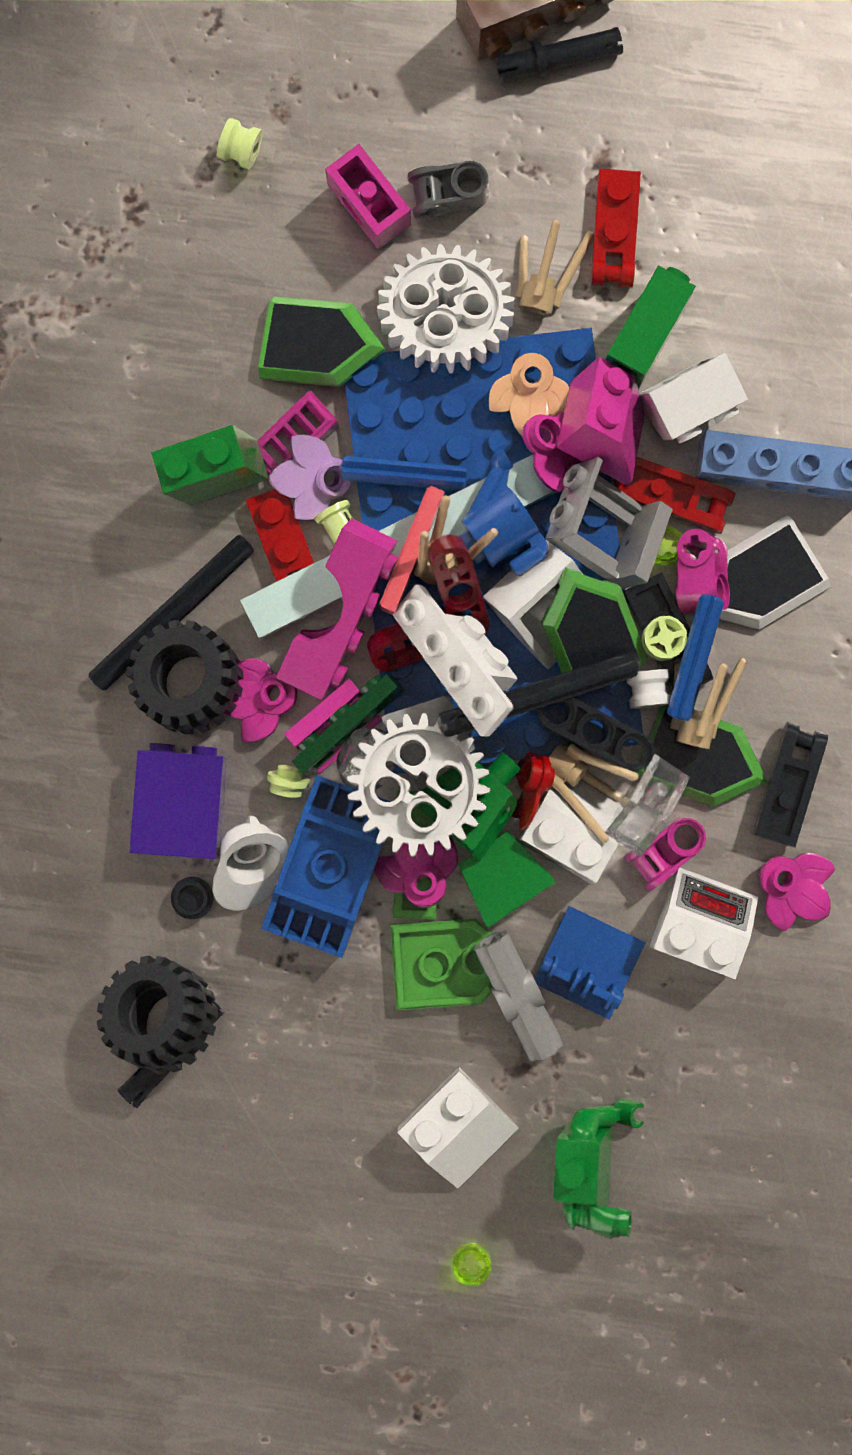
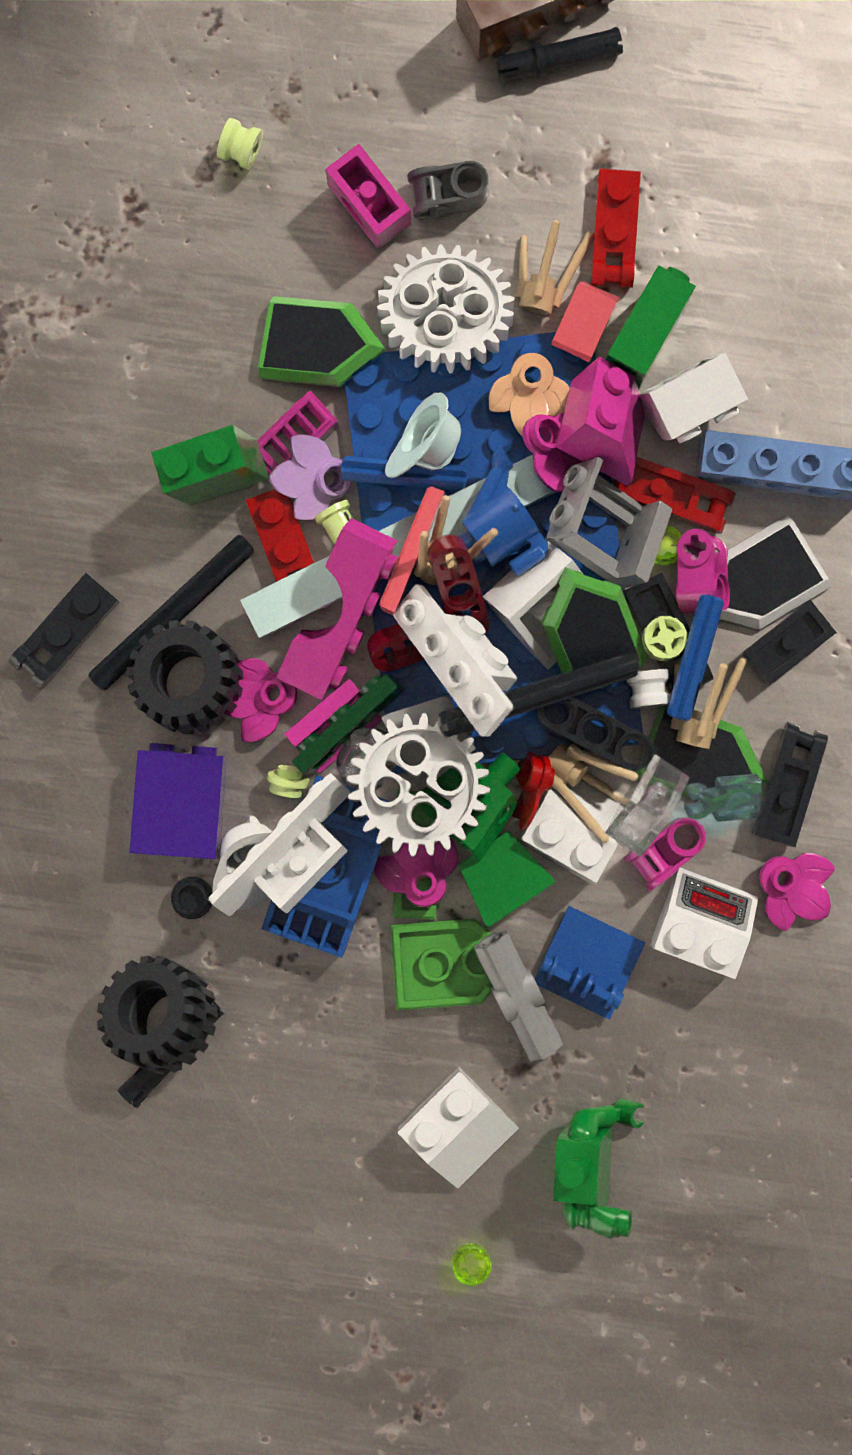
none -> black plate [8,573,120,690]
none -> white bracket [208,774,350,916]
none -> light aqua piece [385,392,461,478]
none -> coral slope [551,281,620,362]
none -> clear light blue plate [684,774,762,822]
none -> black plate [742,599,837,686]

